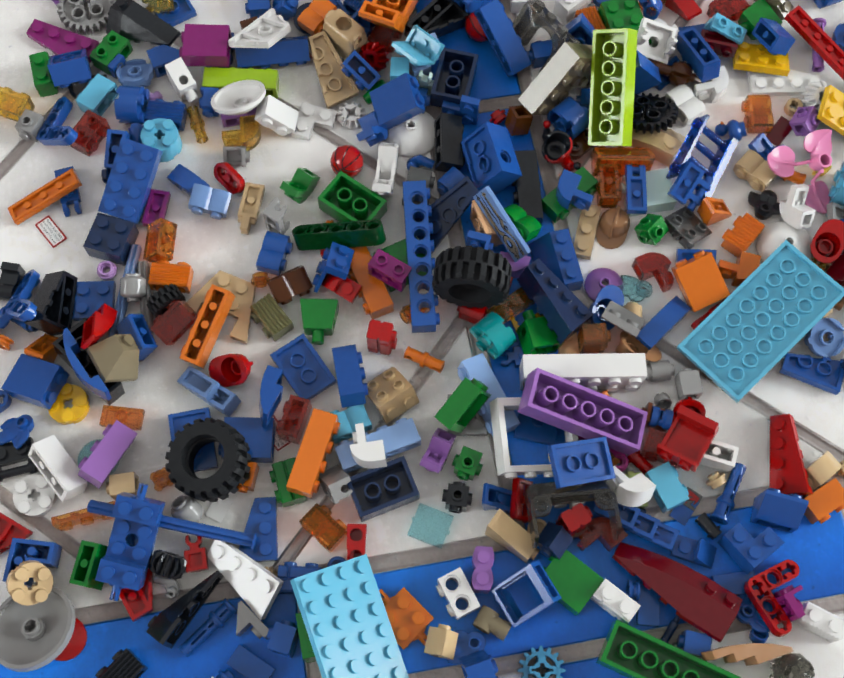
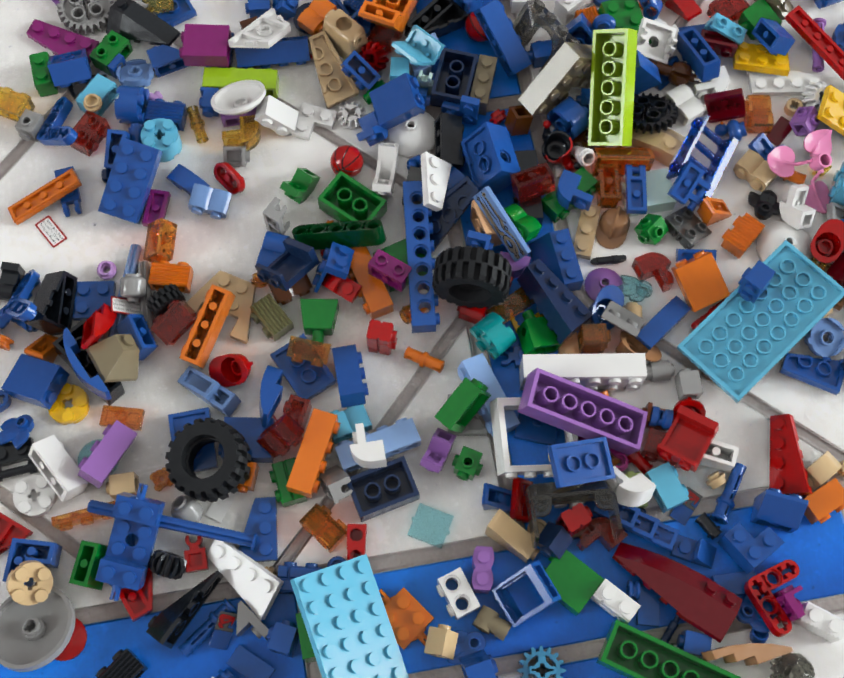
dark blue brick [83,213,139,266] -> none
light grey arm [153,574,180,599] -> none
white torso [164,57,199,105] -> none
tan hinge [237,182,265,235] -> none
tan bracket [366,367,419,424] -> none
black brick [442,482,473,513] -> none
light grey hinge [654,392,672,409] -> none
orange brick [717,251,761,287] -> none
none -> tan plate [83,94,103,112]
none -> white sticker [111,296,141,315]
none -> sticker [209,611,237,650]
none -> dark blue panel [255,237,320,291]
none -> clear red brick [256,413,305,458]
none -> clear orange brick [286,336,332,367]
none -> white wing [420,152,452,212]
none -> dark tan brick [470,54,498,115]
none -> clear red brick [511,162,556,203]
none -> white cone [571,146,596,166]
none -> black piece [590,255,627,265]
none -> blue animal [592,13,616,30]
none -> dark red bracket [704,88,746,123]
none -> blue brick [737,260,776,303]

